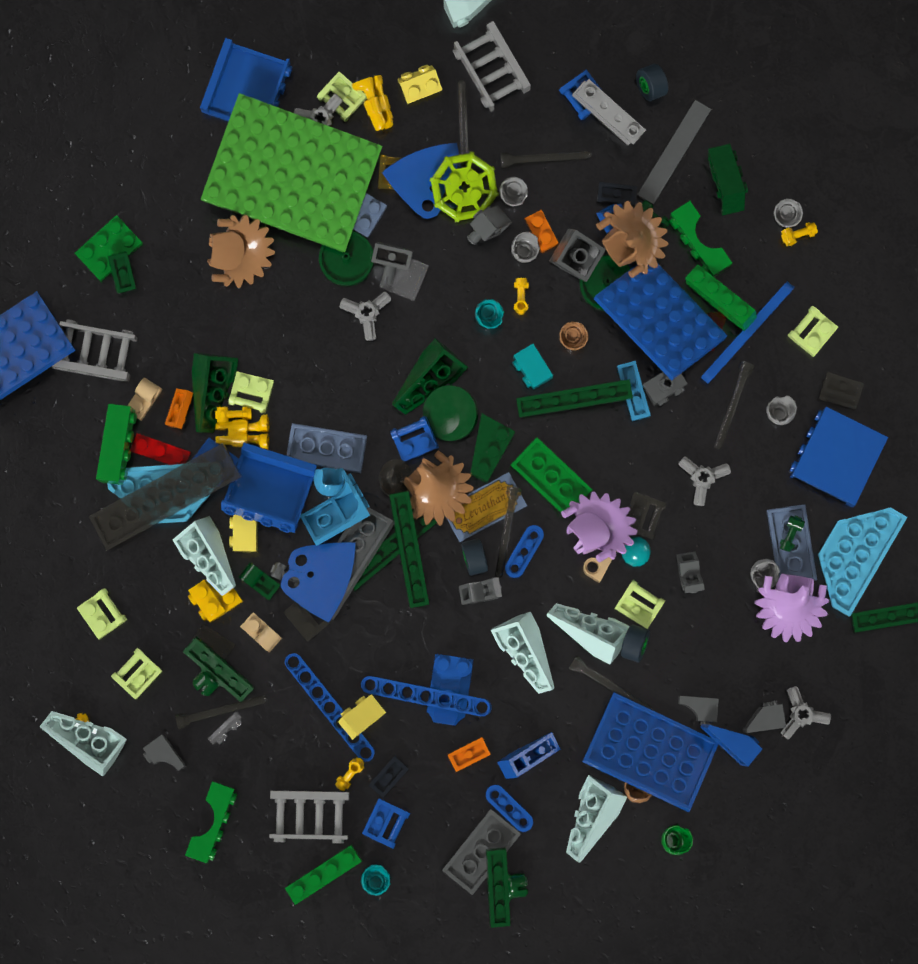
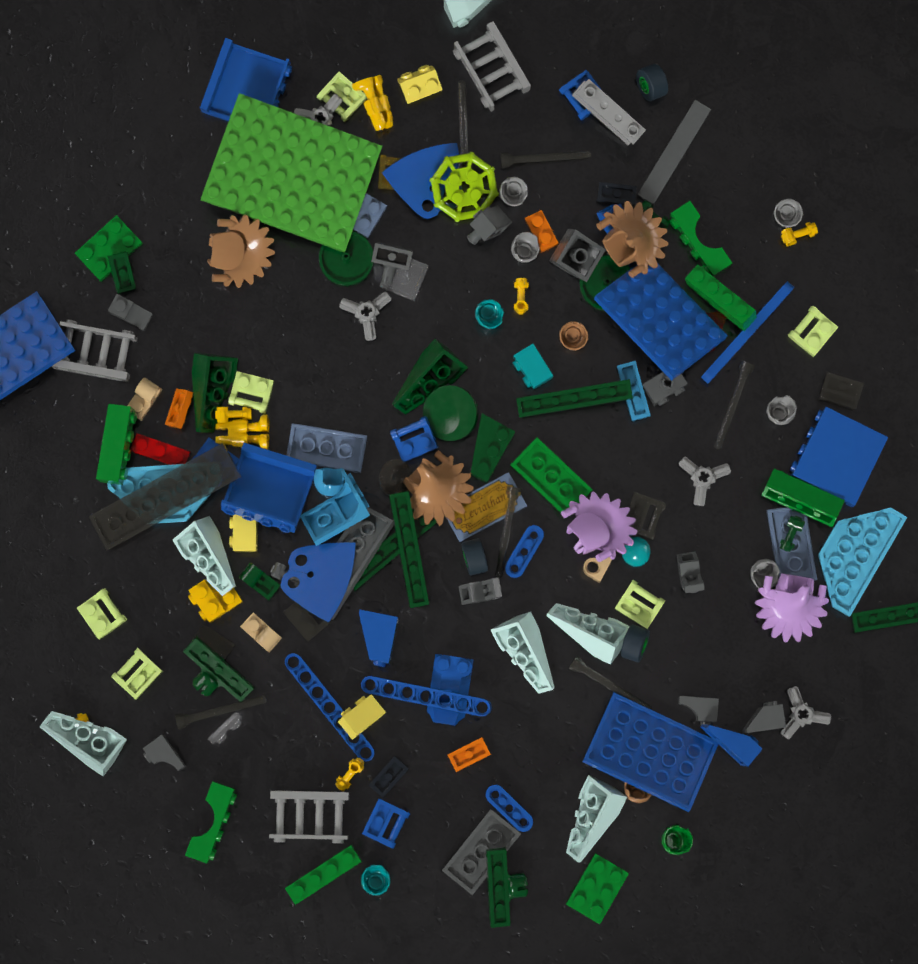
blue slope [497,732,561,779] -> none
dark green wedge [708,144,748,216] -> none
none -> dark grey arch [108,294,153,331]
none -> blue slope [359,610,399,667]
none -> green plate [566,853,629,924]
none -> green brick [761,469,845,527]

